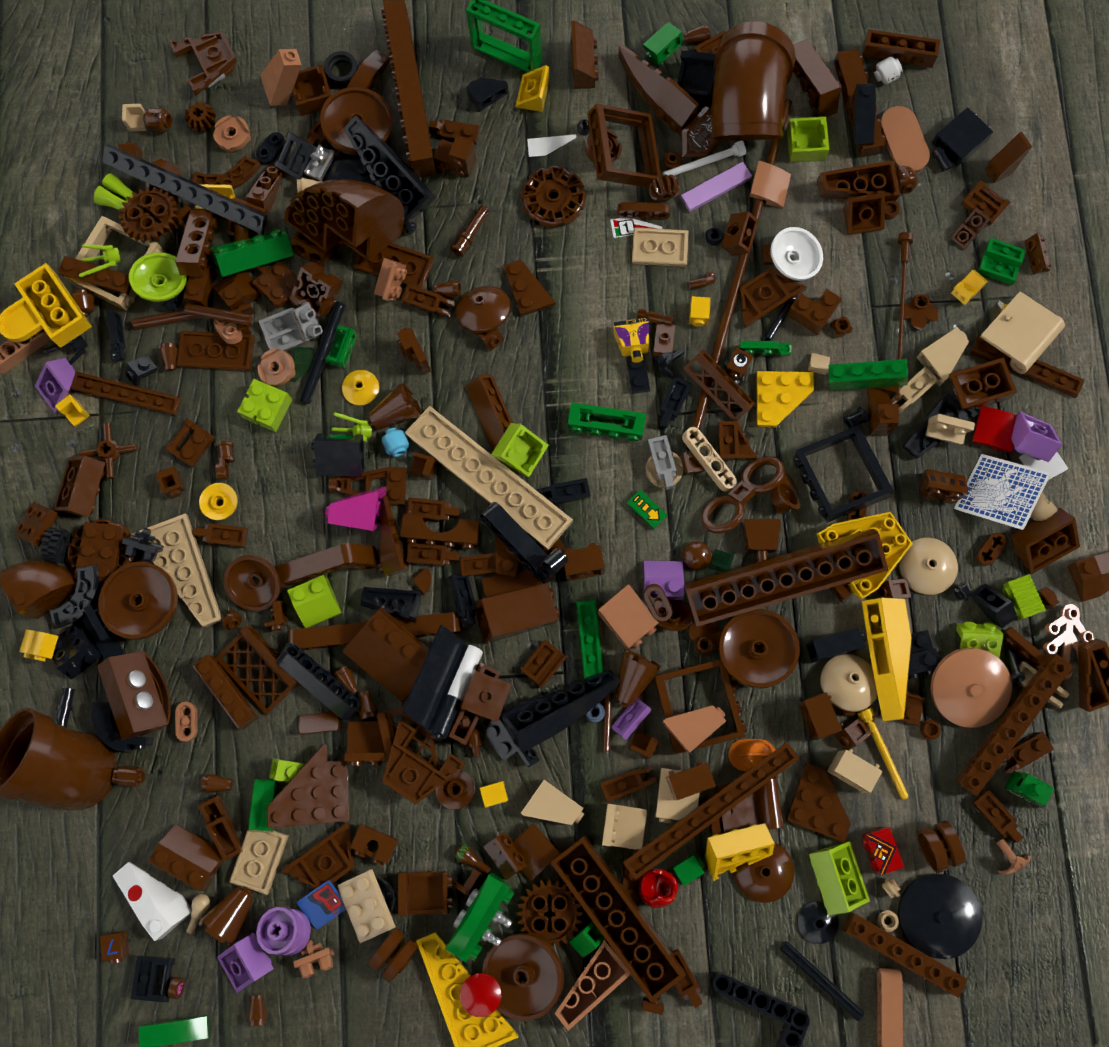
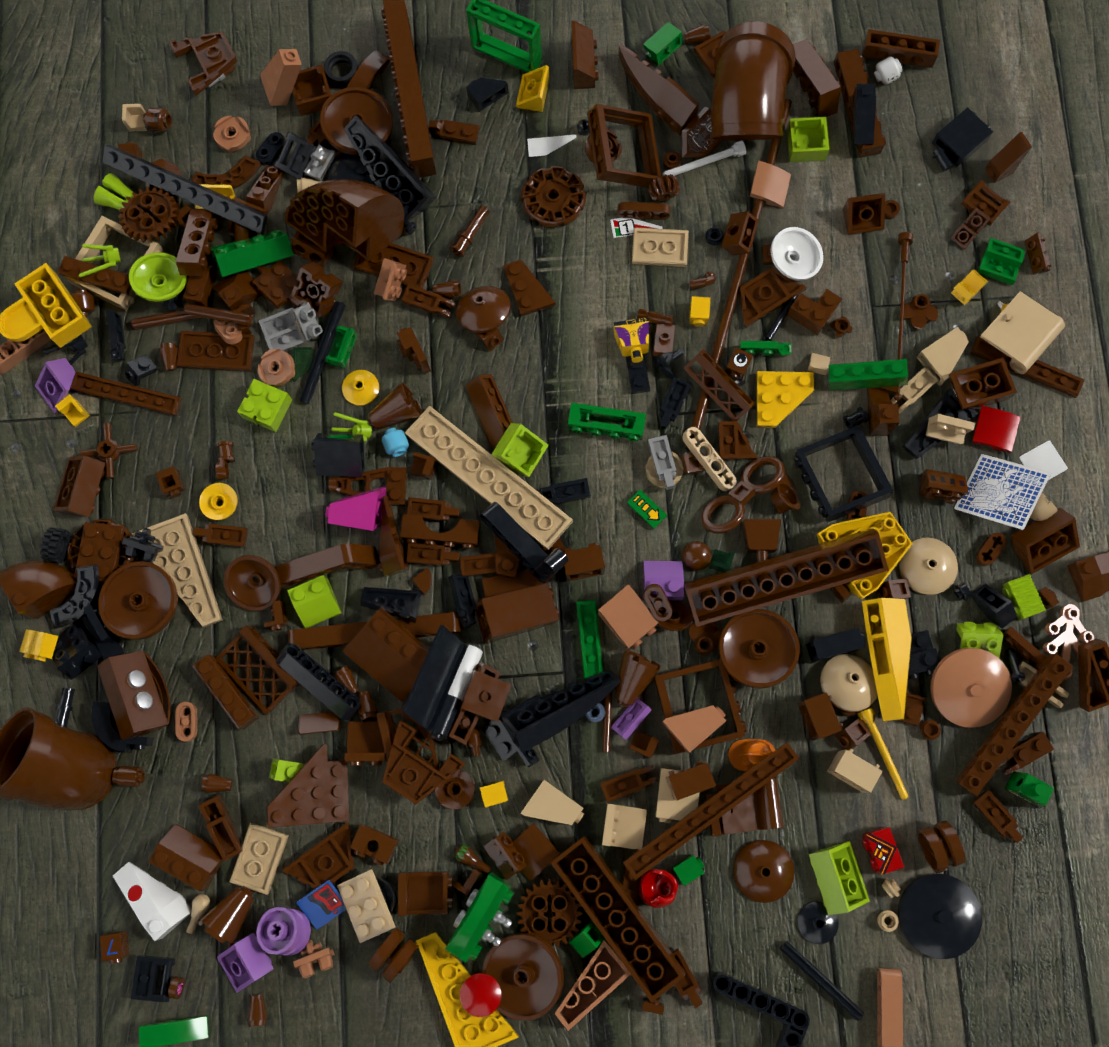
reddish brown plate [15,502,59,547] -> none
reddish brown plate [164,418,215,468] -> none
reddish brown gear [185,101,216,133] -> none
reddish brown plate [221,608,242,630] -> none
green piece [248,779,278,833] -> none
reddish brown brick [434,136,476,177] -> none
reddish brown plate [521,640,567,688] -> none
black panel [677,50,716,104] -> none
lavender tile [680,162,752,212] -> none
yellow wedge [704,823,775,881] -> none
reddish brown plate [786,763,851,843] -> none
reddish brown wedge [817,160,900,201] -> none
reddish brown brick [841,911,968,998] -> none
nougat tile [881,106,930,173] -> none
reddish brown head [895,166,918,194] -> none
nougat plant [997,839,1031,875] -> none
medium lavender slope [1011,411,1062,462] -> none

